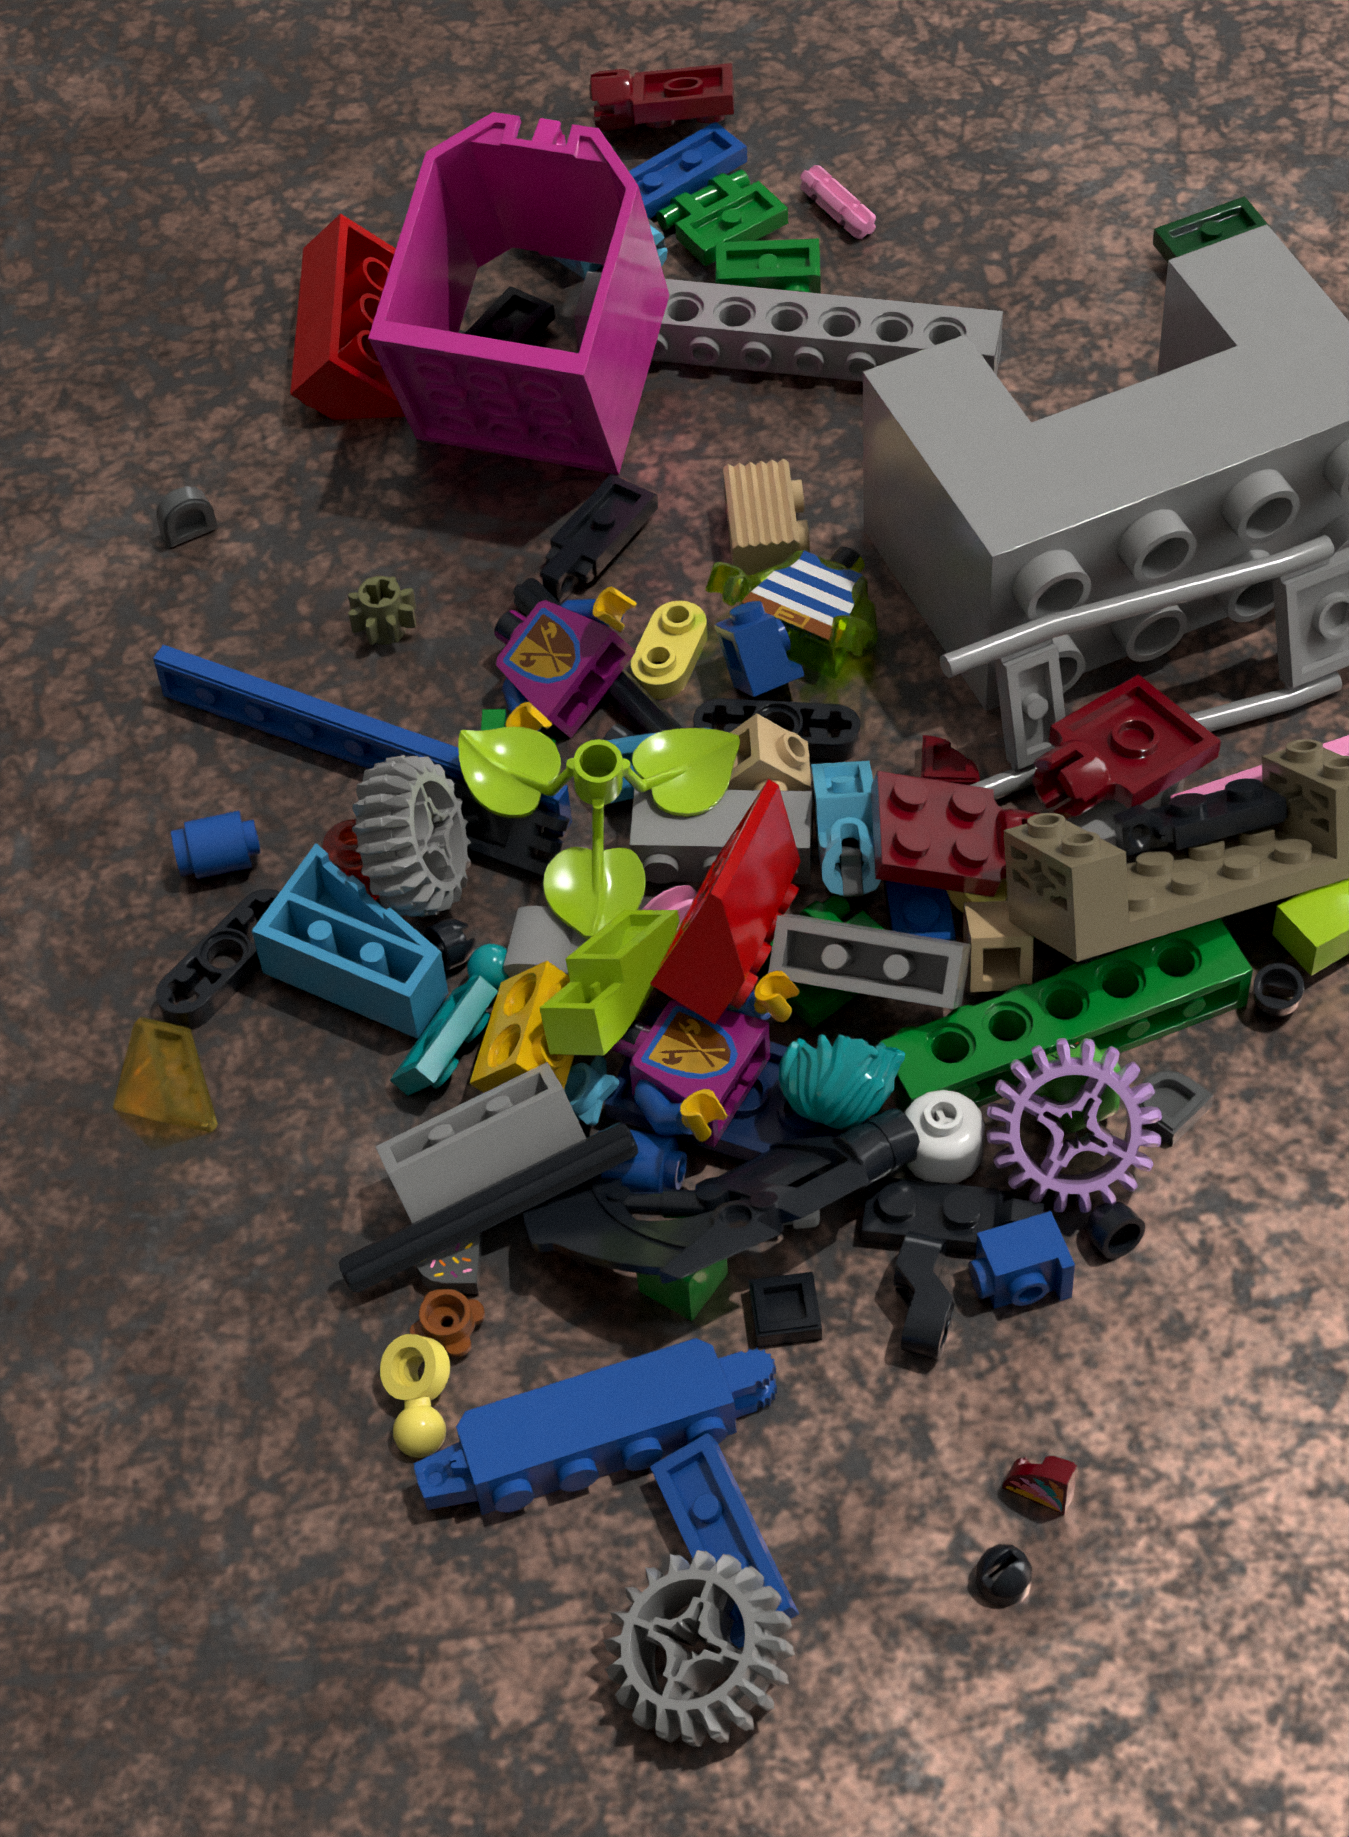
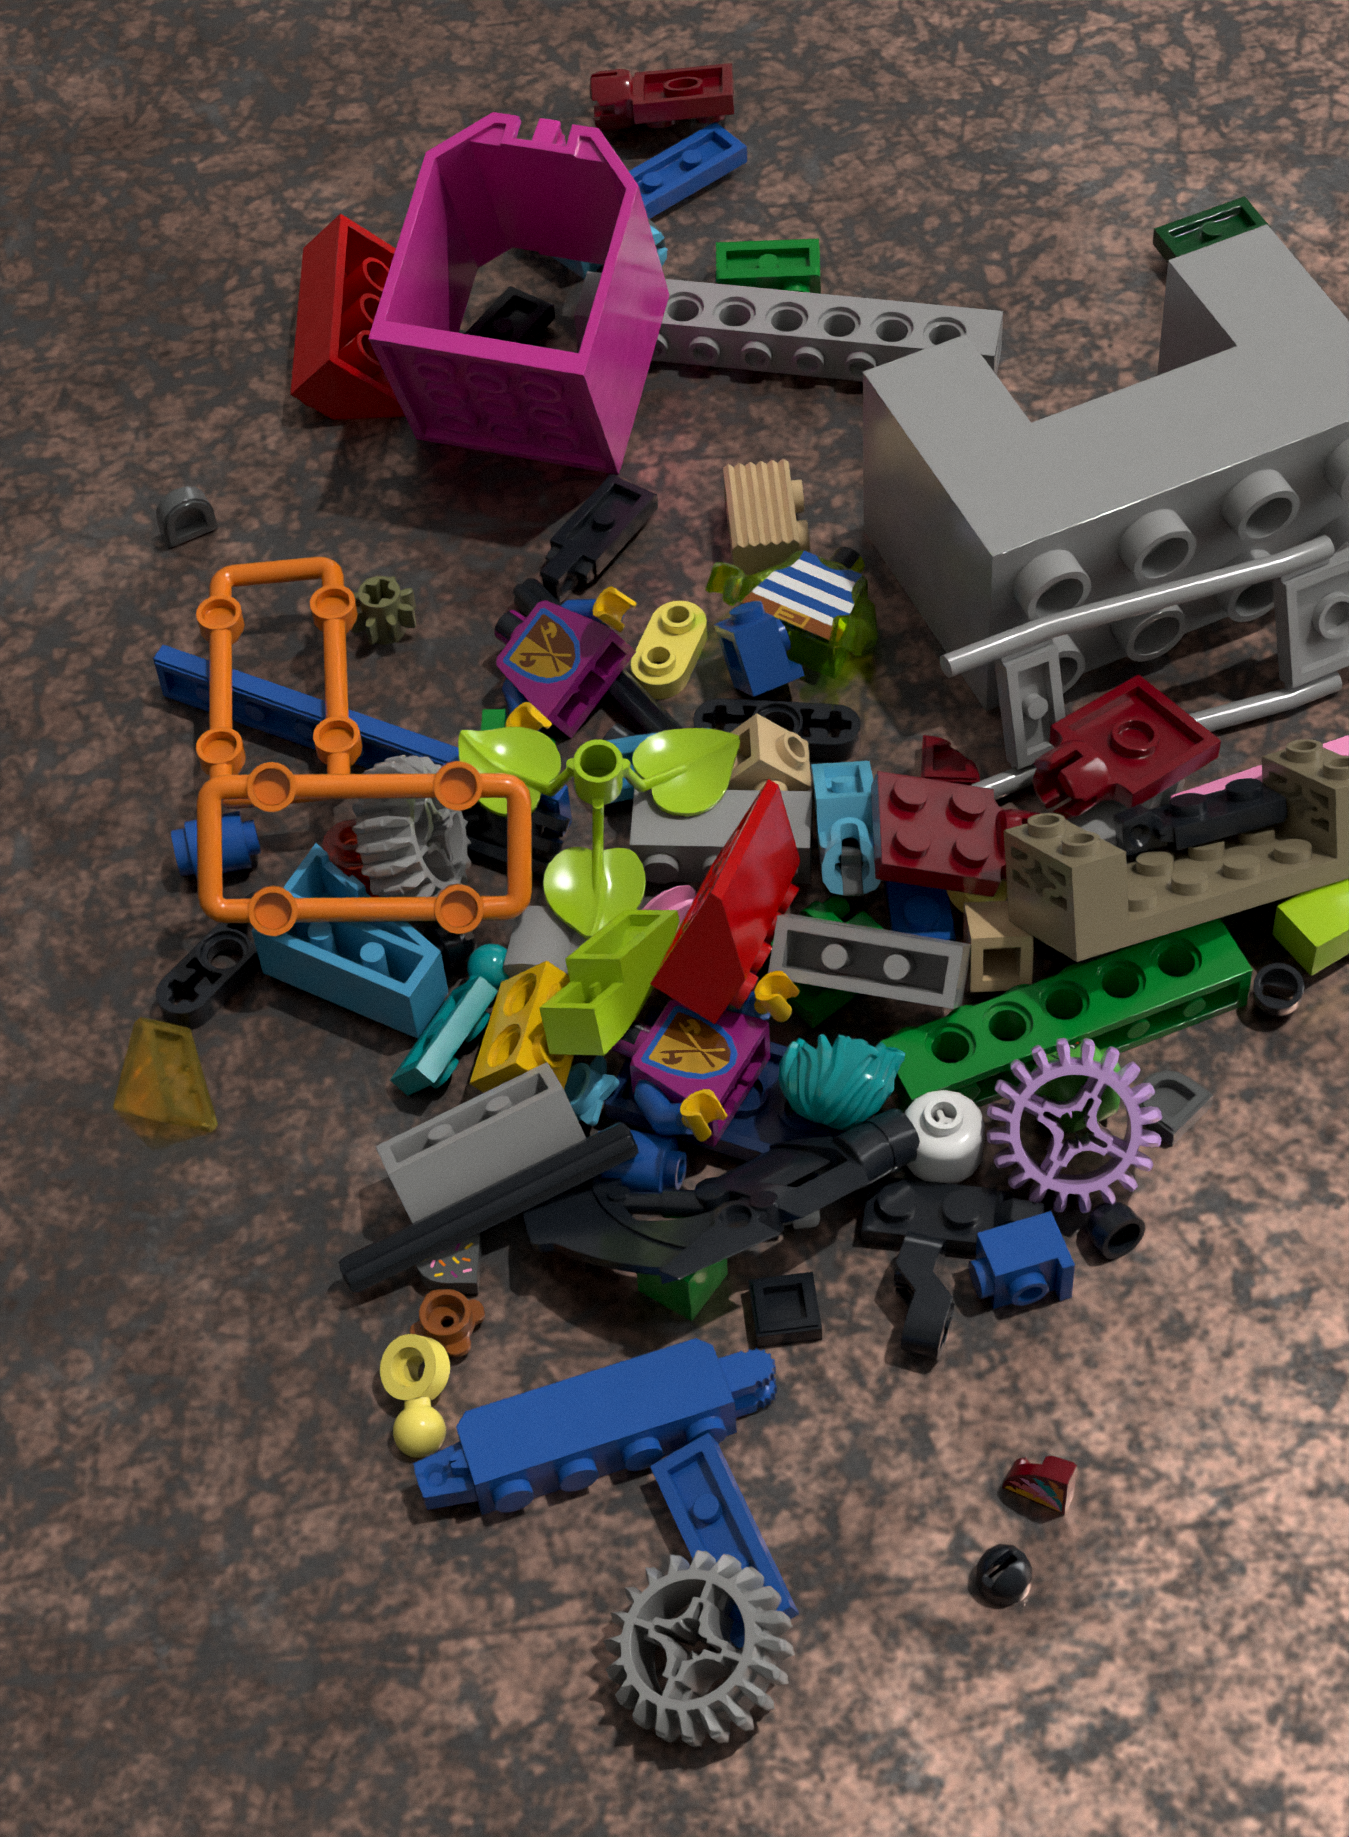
green plate [656,169,789,266] -> none
bright pink axle [800,165,876,239] -> none
none -> orange bar [196,557,363,809]
none -> orange bar [197,761,532,936]

